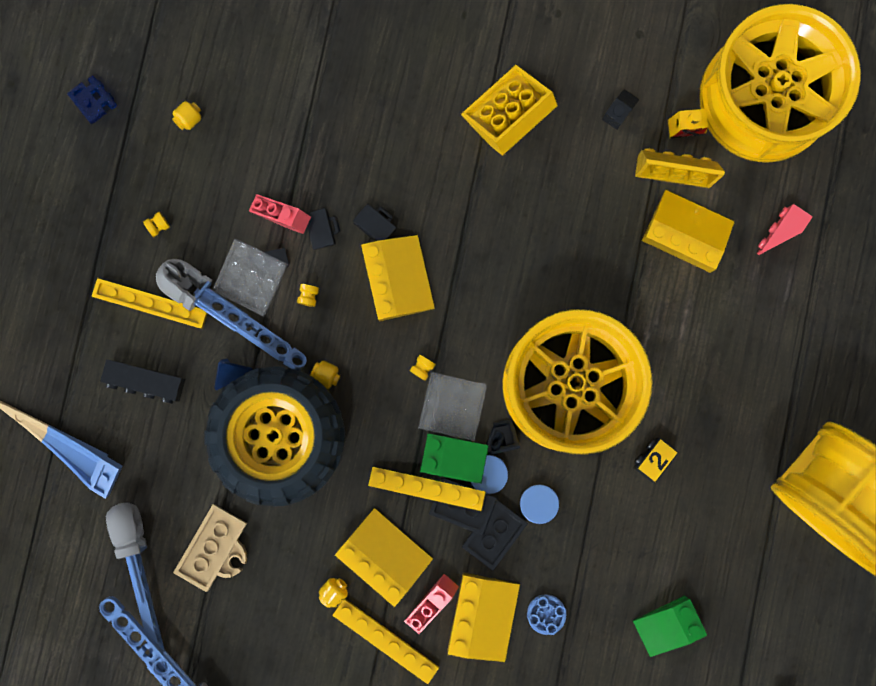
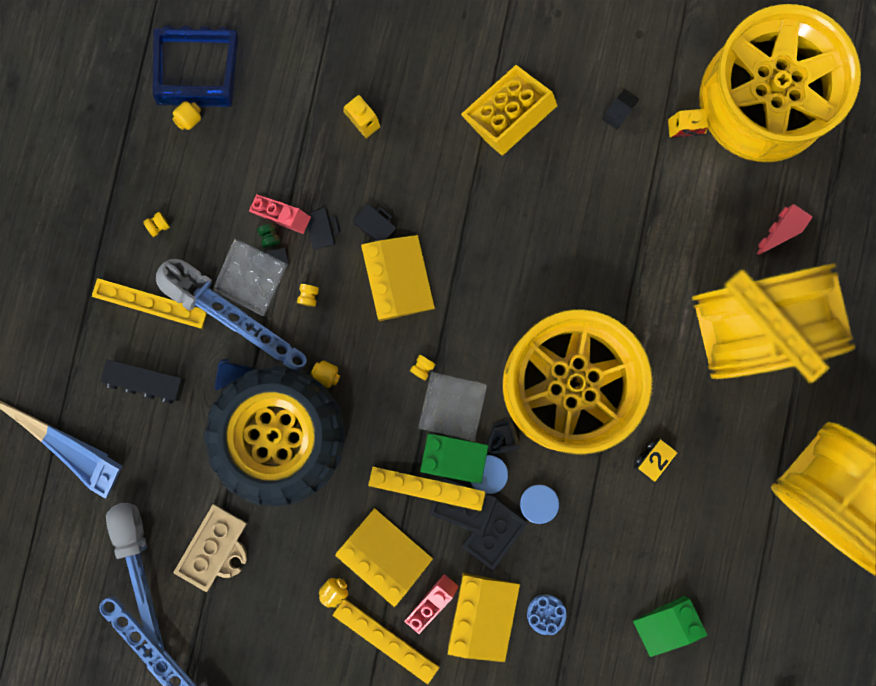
clear blue plate [67,76,117,124] -> none
yellow slope [635,149,725,188] -> none
yellow slope [642,190,734,273] -> none
none -> clear blue windscreen [153,26,238,107]
none -> dark green wheel [257,223,281,248]
none -> yellow torso [343,95,380,138]
none -> yellow wheel [692,263,855,379]
none -> yellow plate [724,270,828,382]

